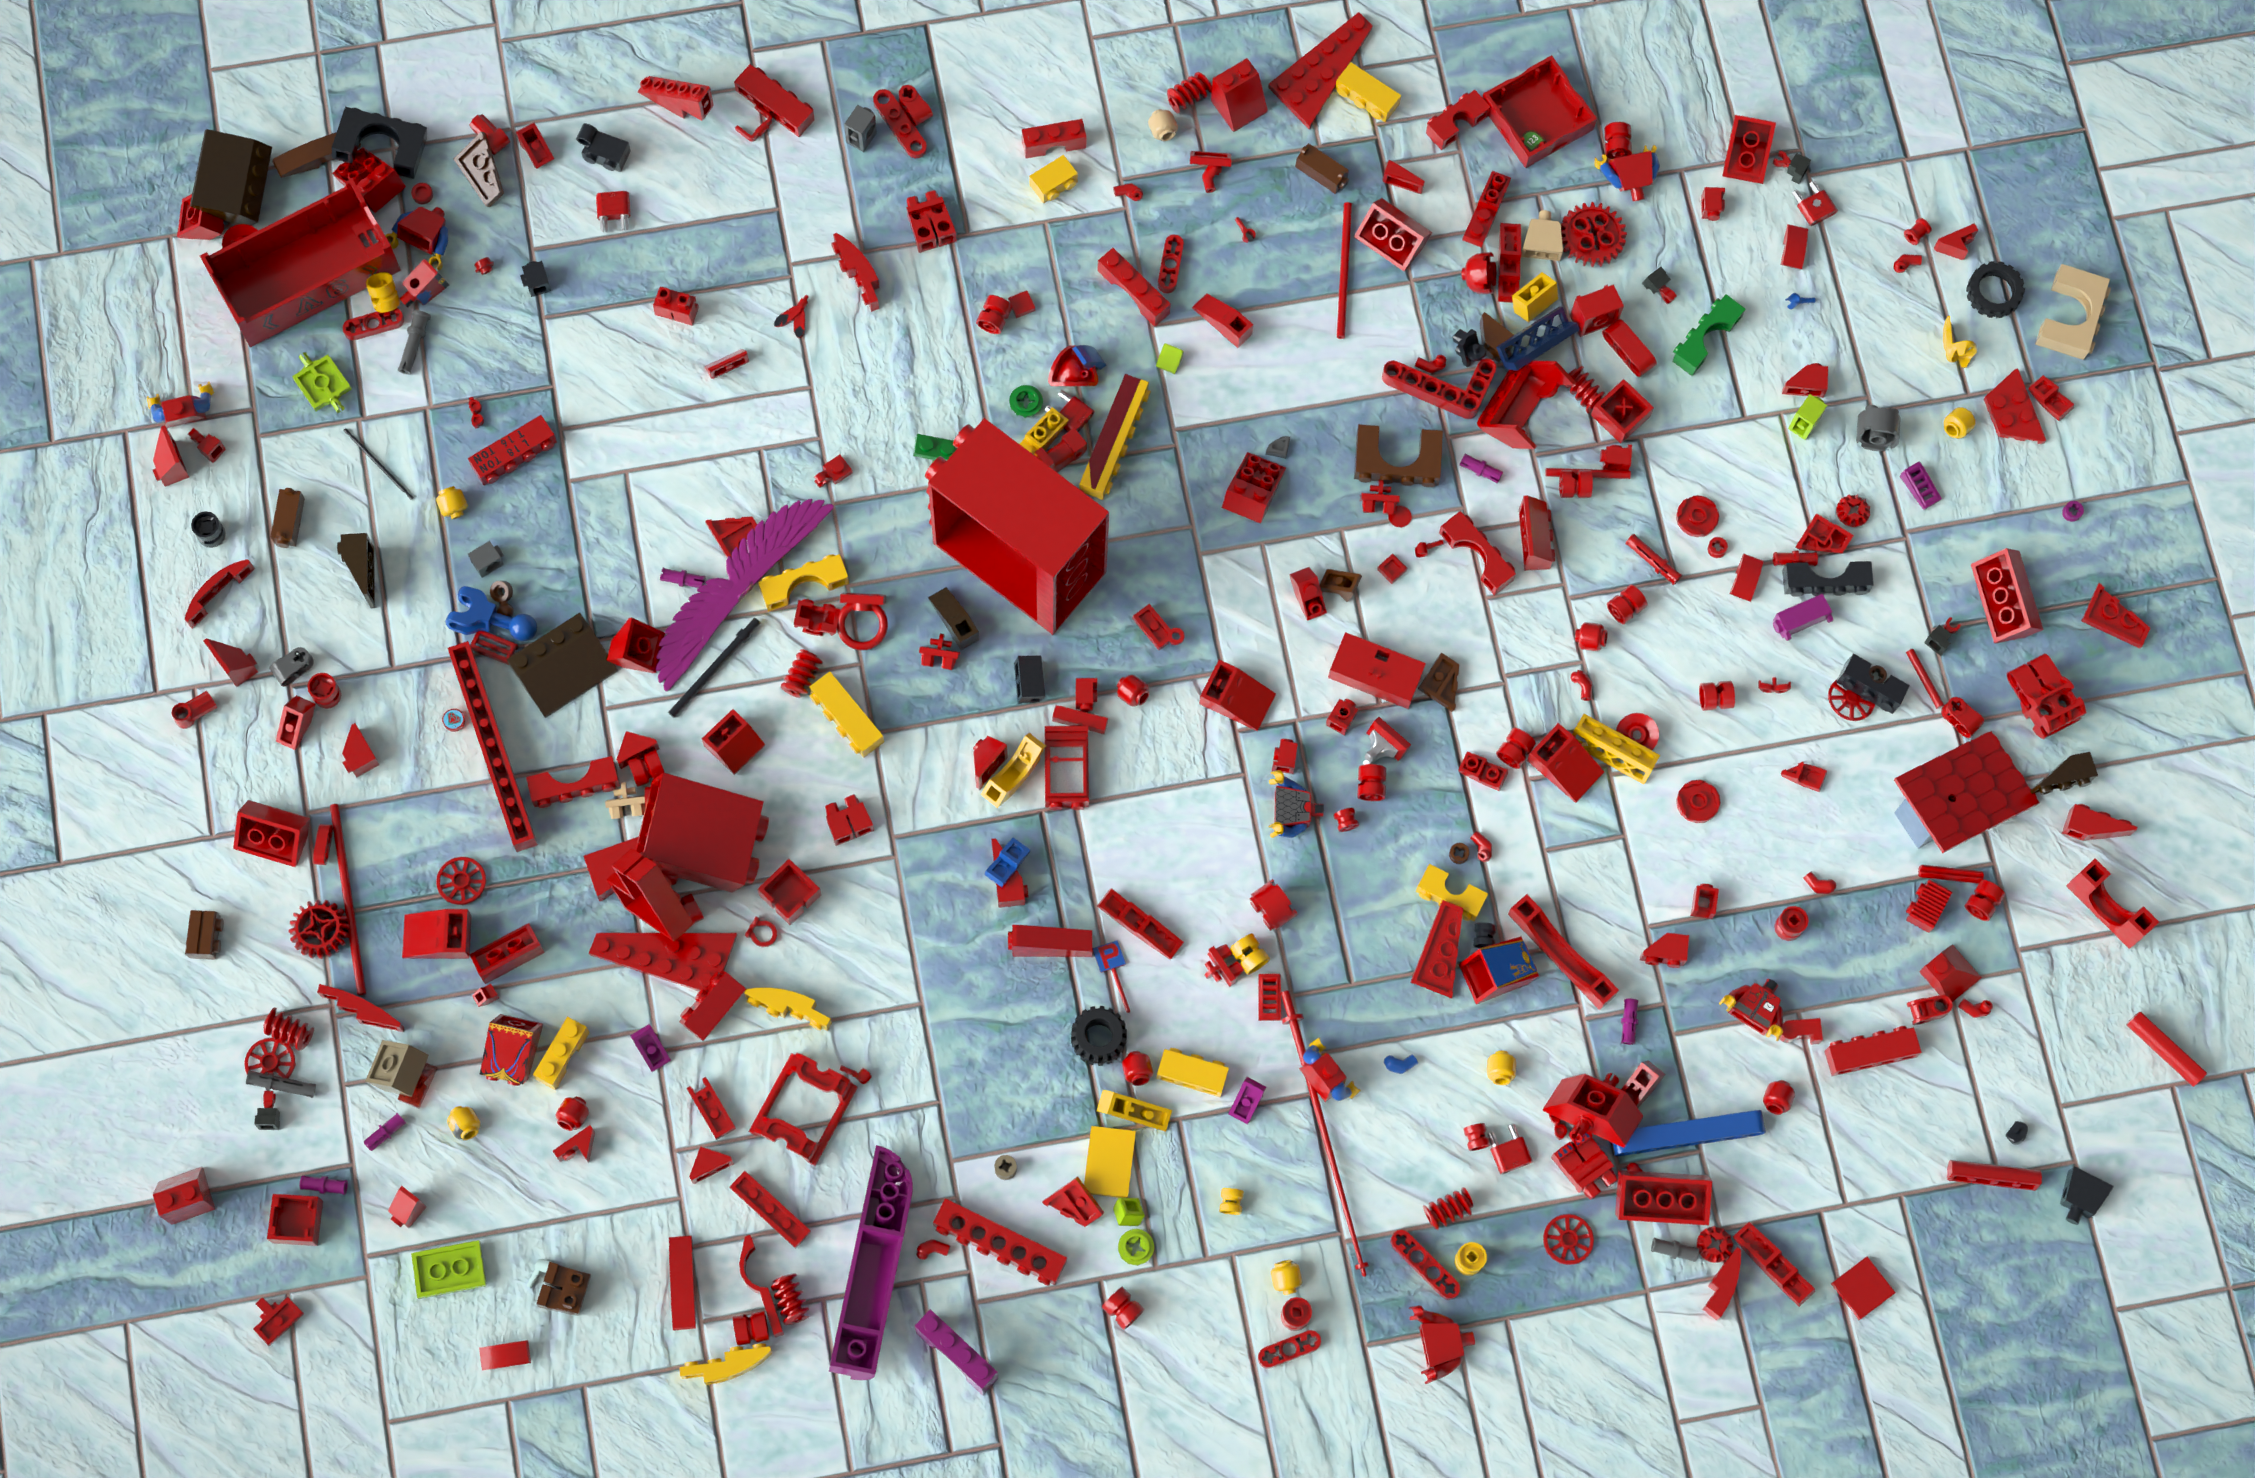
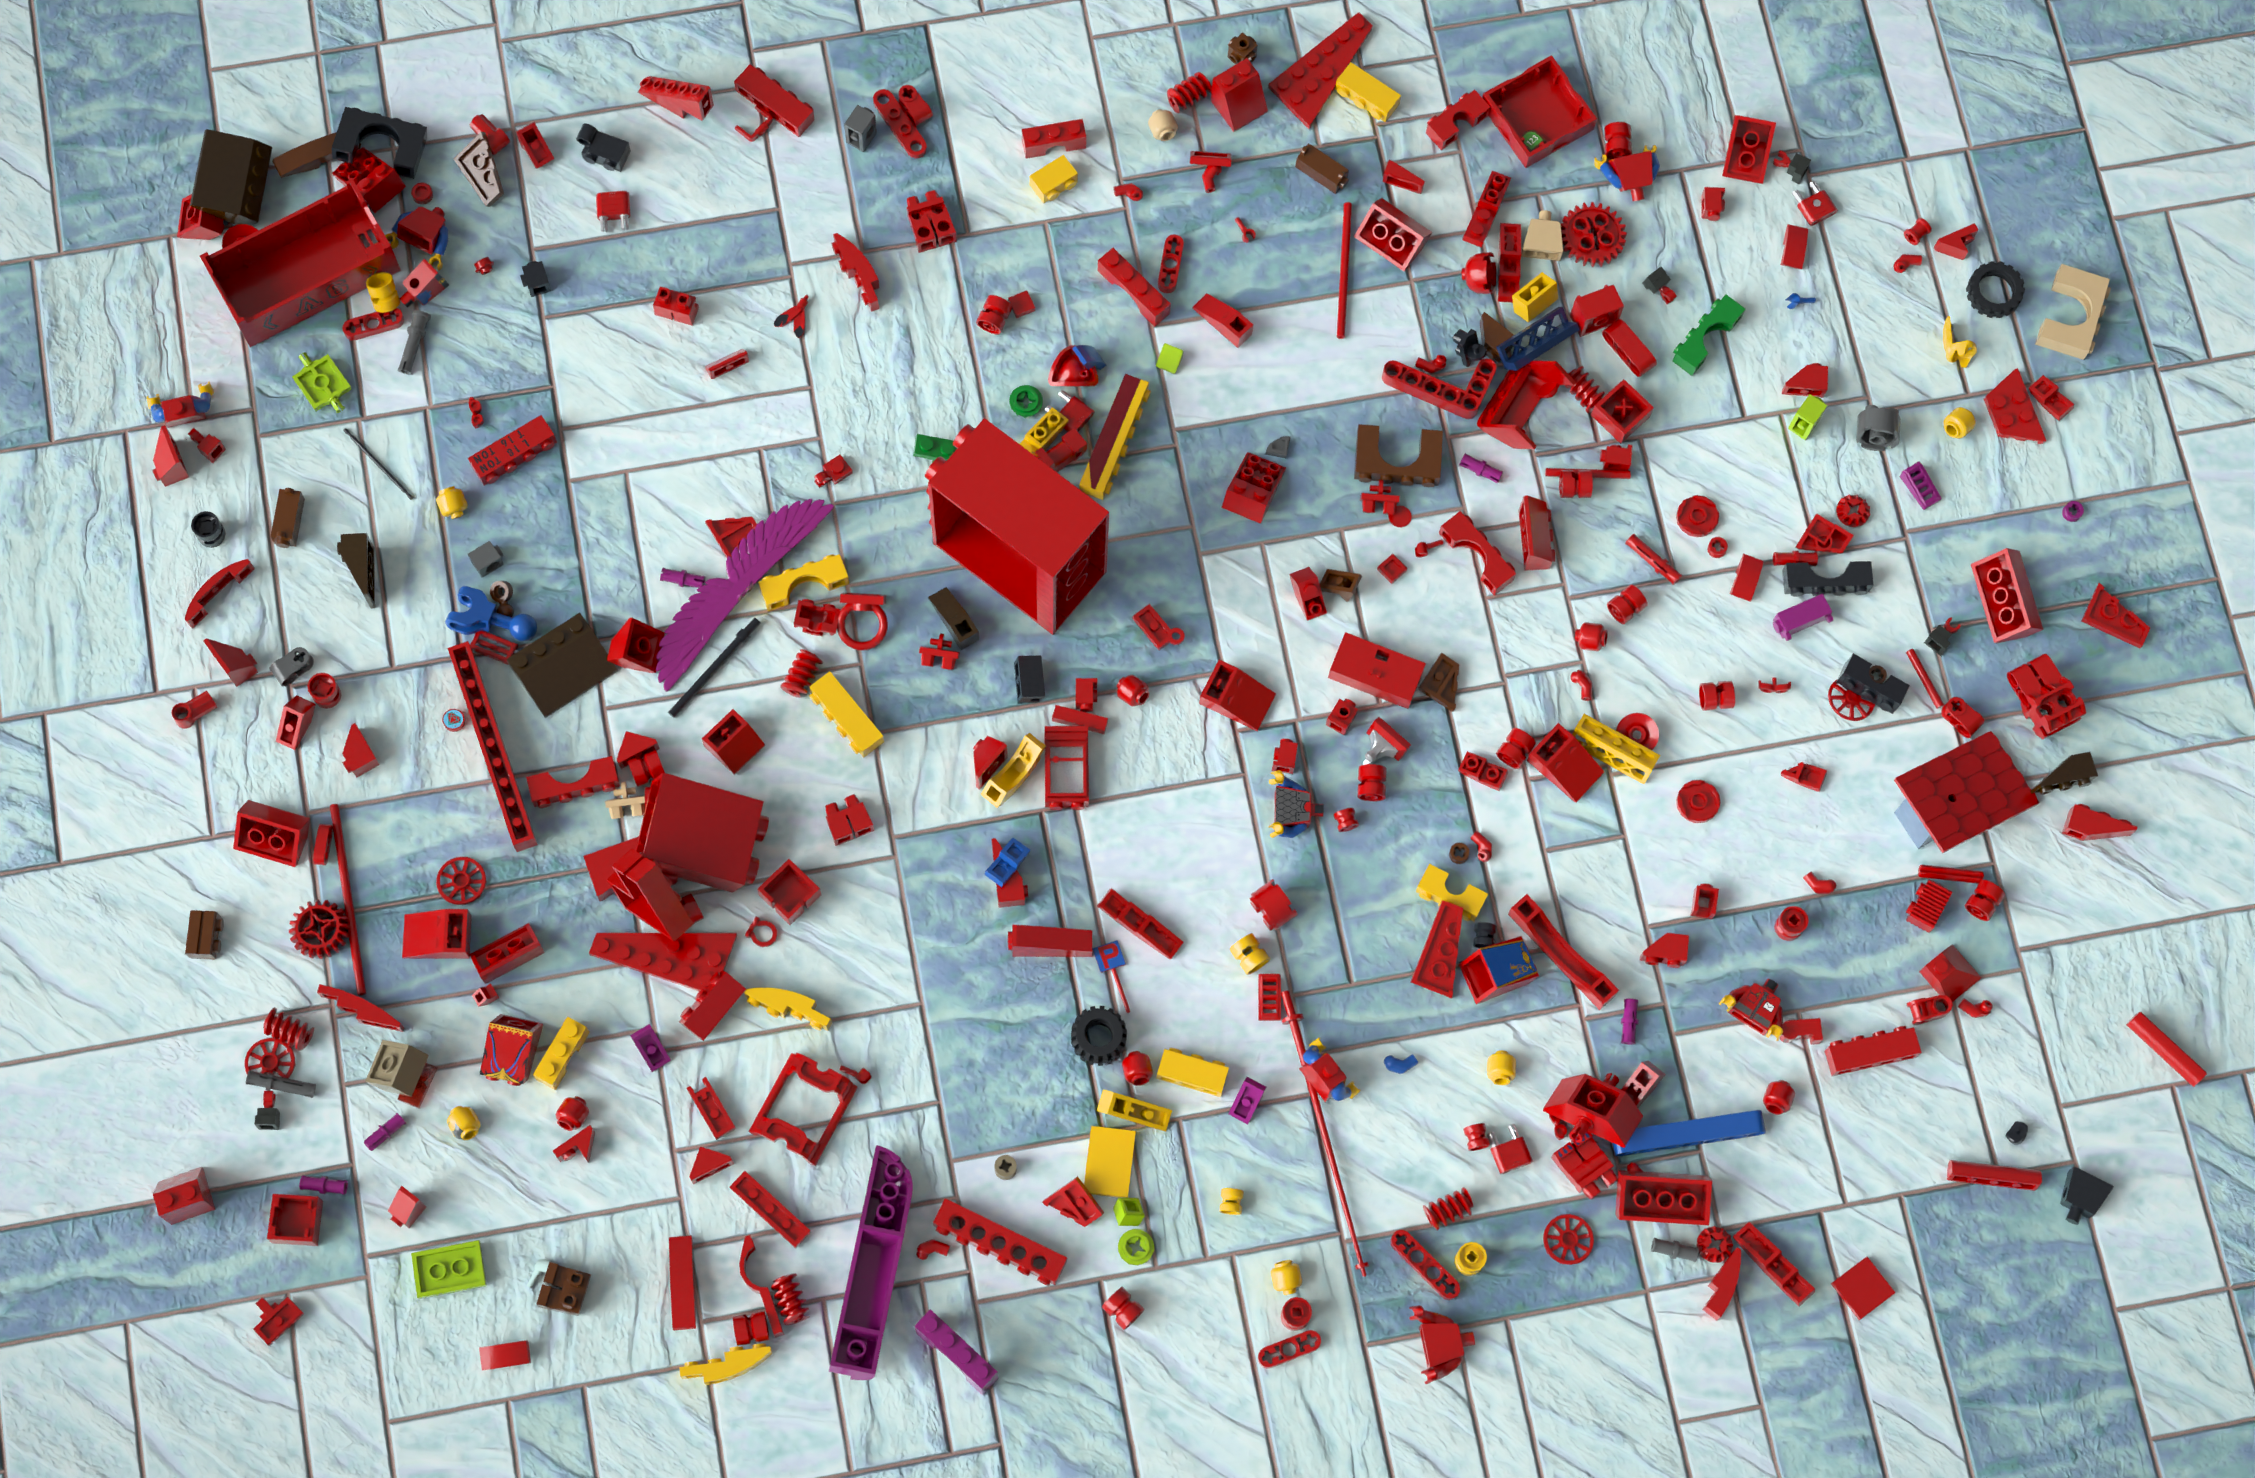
red hips [1204,944,1244,987] -> none
red arch [2066,858,2159,949] -> none
none -> reddish brown brick [1228,32,1258,64]

